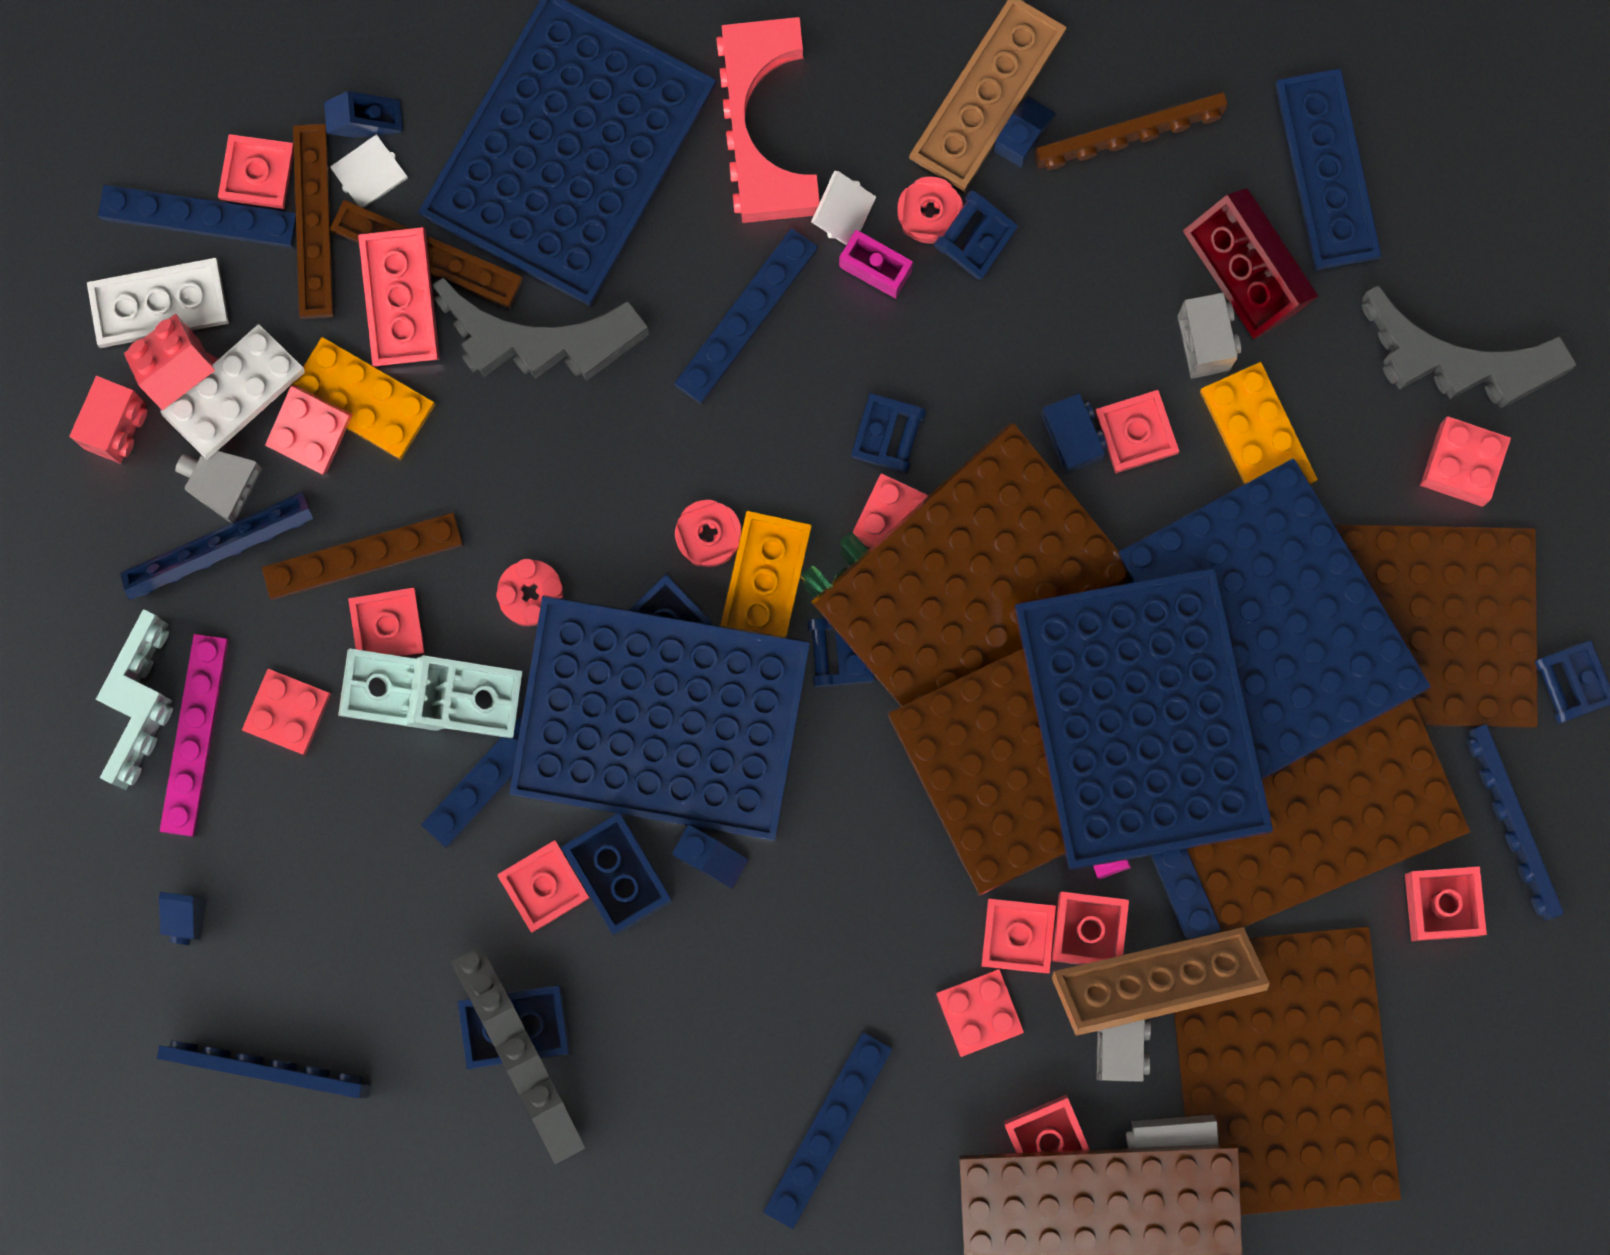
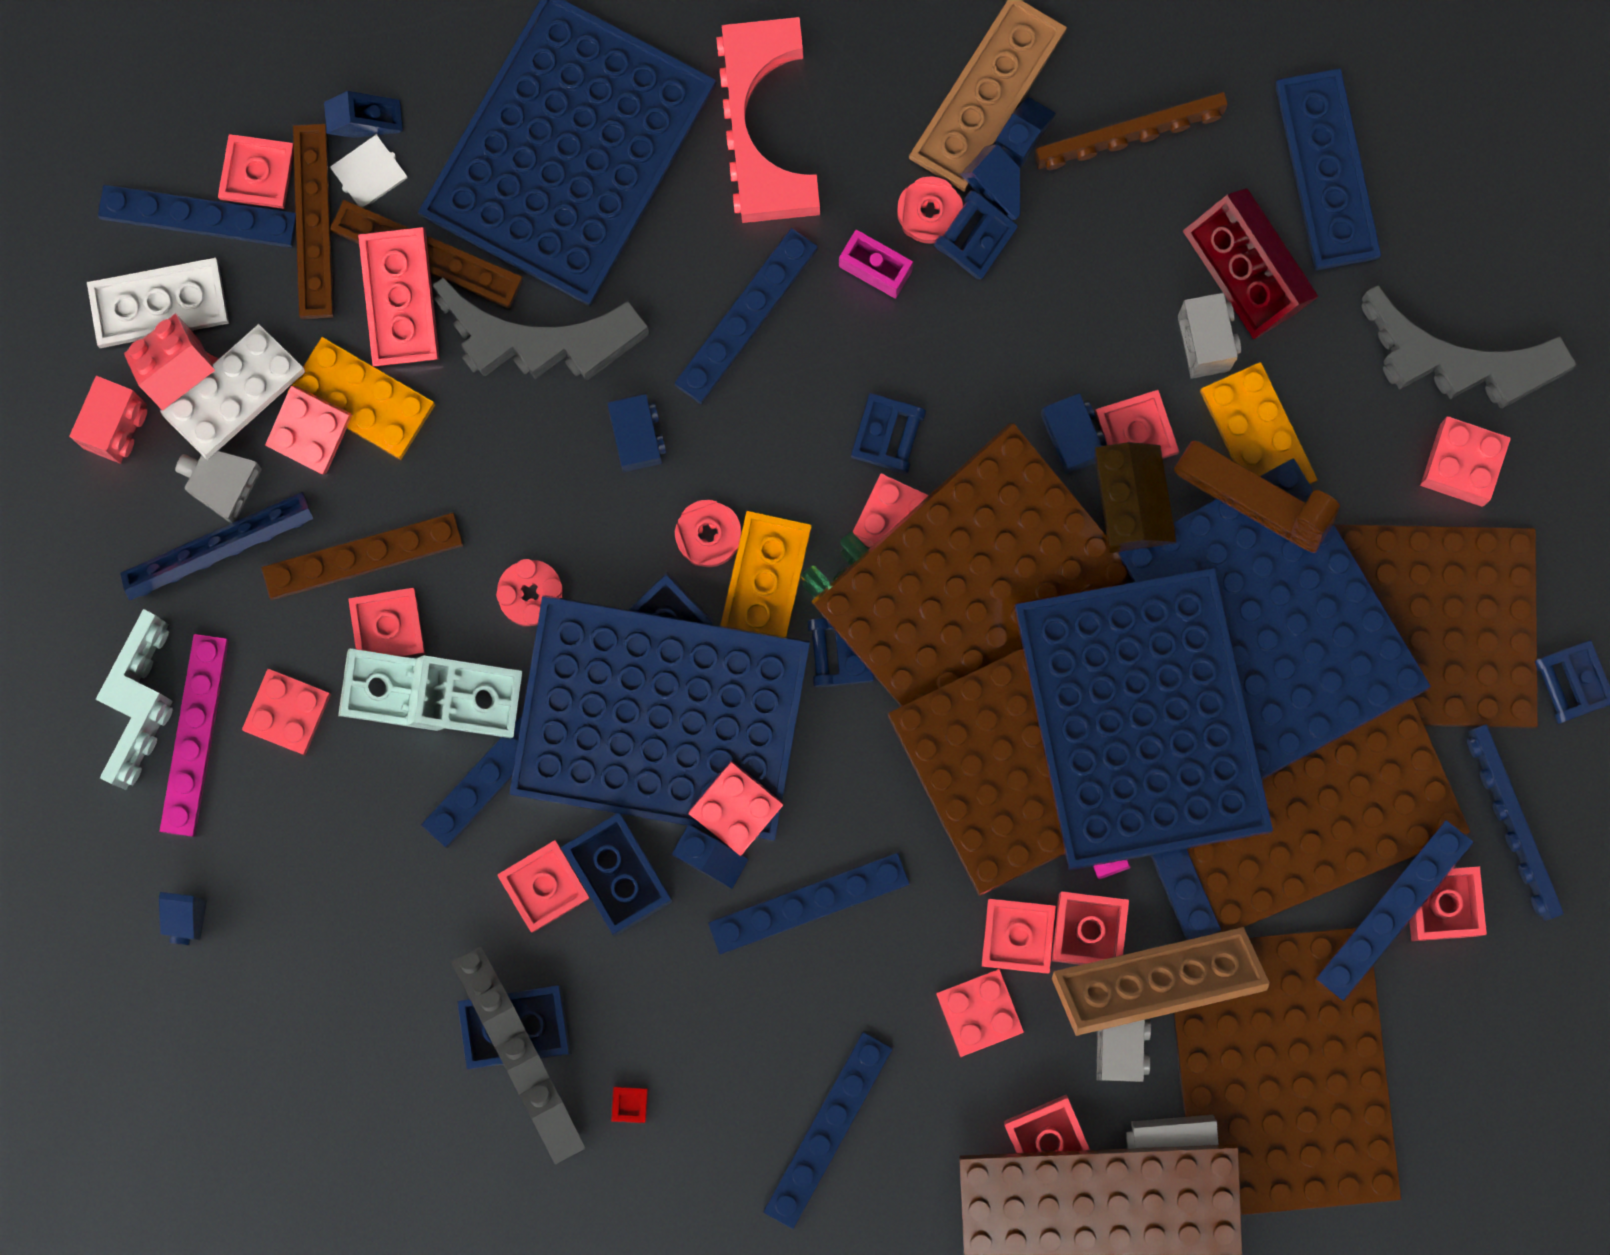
dark blue plate [156,1040,371,1098] -> none
white piece [811,171,876,245] -> none
none -> dark blue brick [607,394,666,472]
none -> red plate [611,1087,648,1123]
none -> coral plate [688,760,784,856]
none -> dark blue plate [708,853,910,955]
none -> dark blue slope [960,144,1020,220]
none -> dark brown slope [1094,442,1176,553]
none -> reddish brown beam [1174,440,1340,553]
none -> dark blue plate [1316,820,1474,1001]

